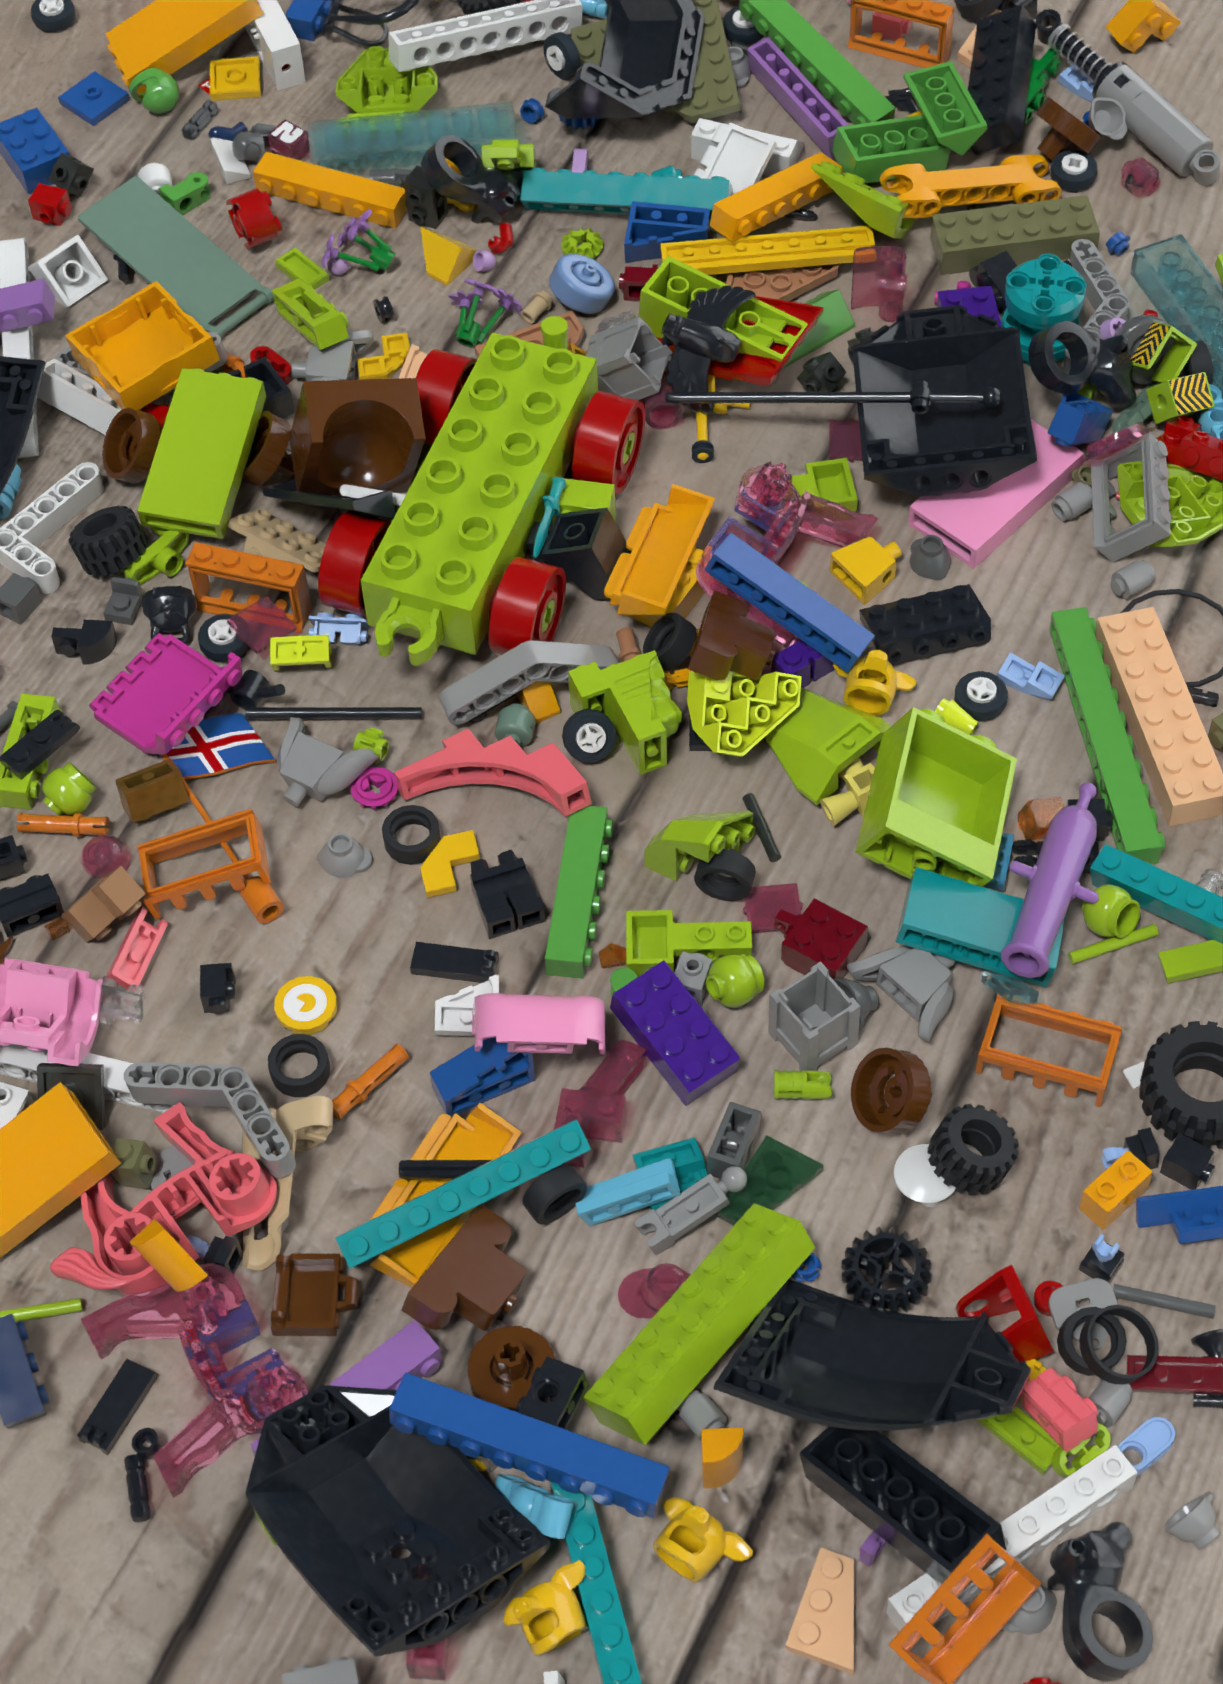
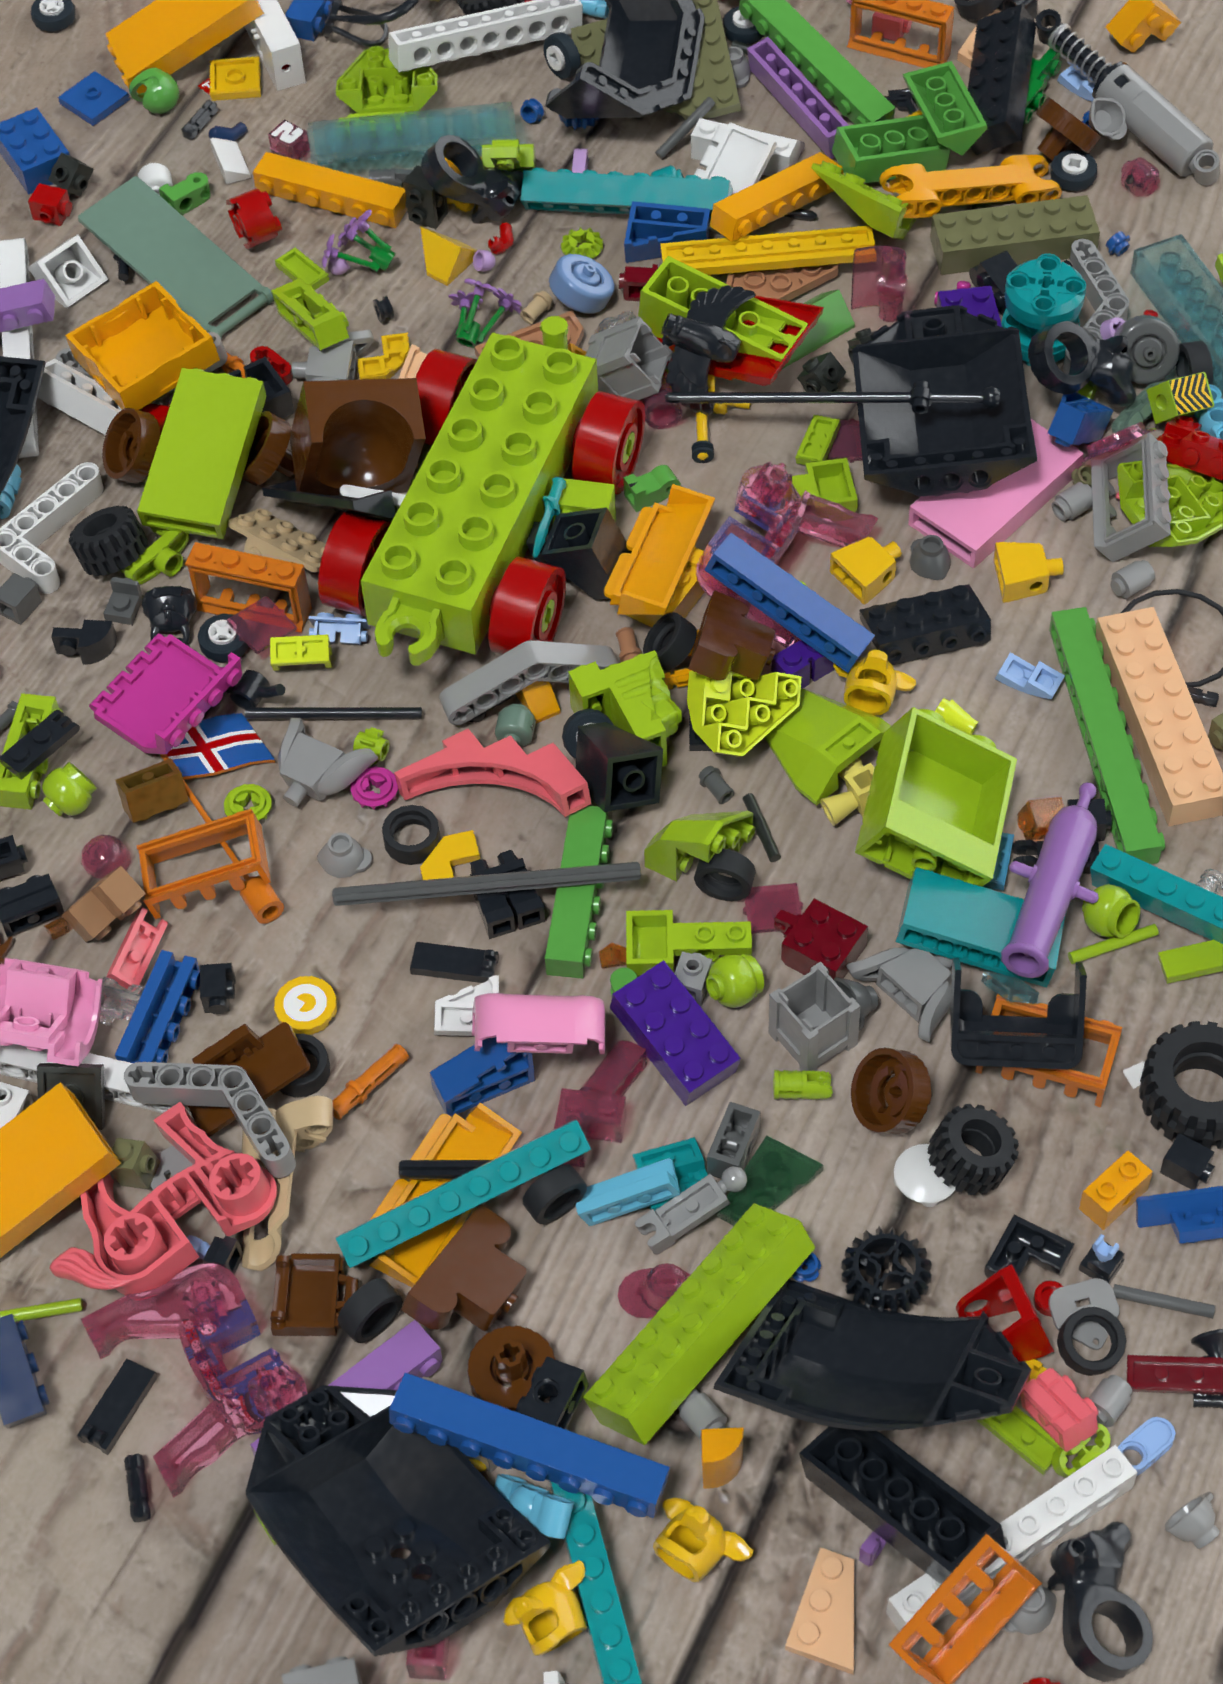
orange pin [17,813,110,837] -> none
light orange brick [130,1219,208,1292] -> none
black hinge [131,1428,162,1459] -> none
dark grey piece [232,123,276,164] -> none
black wheel [954,671,1008,721] -> none
black tyre [1079,1305,1159,1385] -> none
black piece [1101,1127,1160,1170] -> none
lime piece [1131,321,1197,383] -> none
none -> blue brick [115,950,200,1063]
none -> reddish brown bracket [187,1022,310,1137]
none -> lime gear [224,784,272,821]
none -> dark grey axle [332,862,641,906]
none -> black tyre [338,1278,403,1343]
none -> black slope [576,722,663,812]
none -> bright green leg [623,465,681,512]
none -> dark grey bar [655,97,716,159]
none -> dark grey pin [698,766,735,804]
none -> lime plate [795,415,841,465]
none -> black windscreen [950,958,1087,1069]
none -> black brick [984,1214,1075,1278]
none -> yellow torso [993,542,1064,603]

